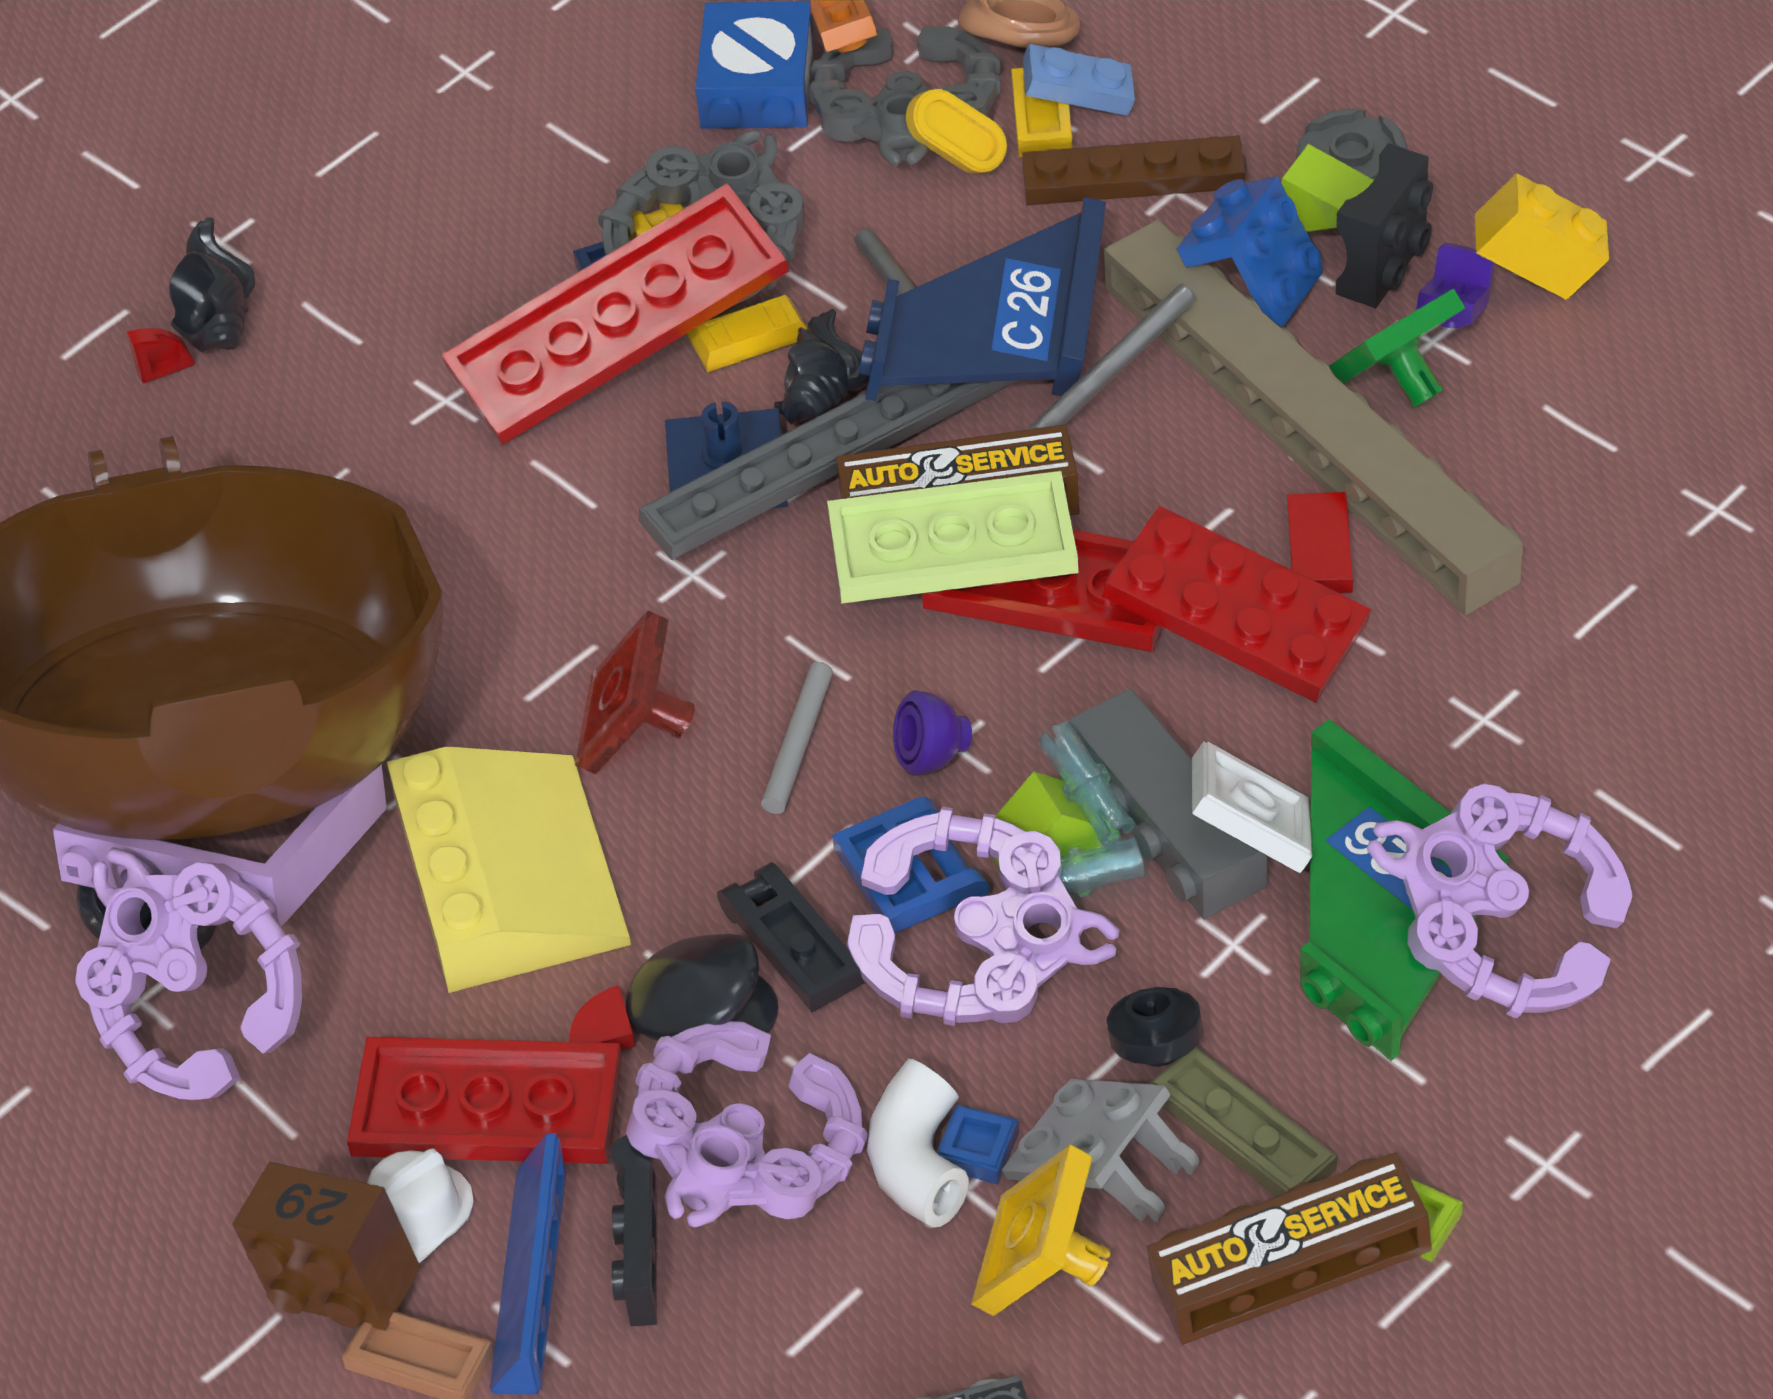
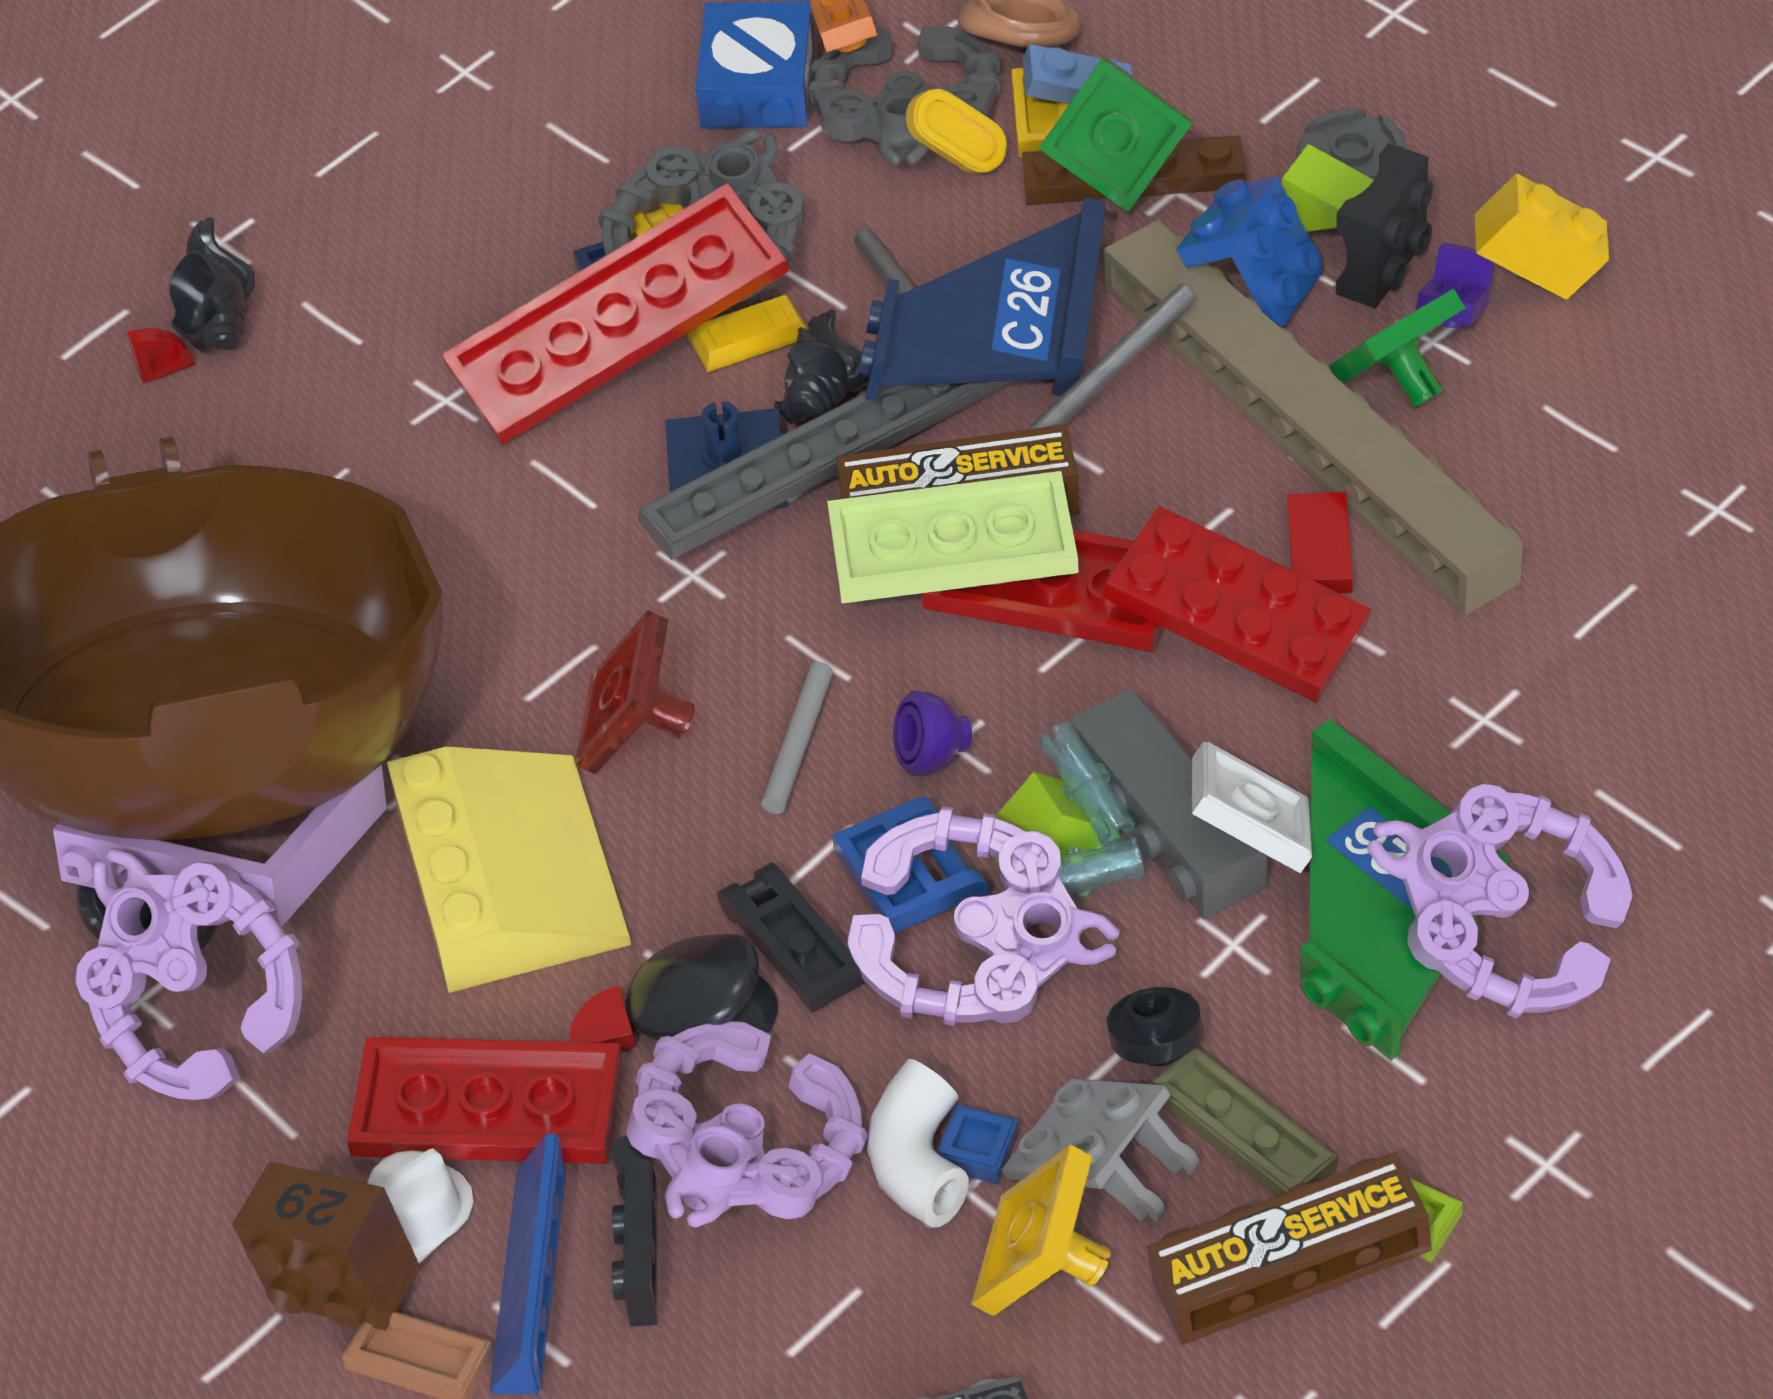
none -> green tile [1038,56,1194,212]

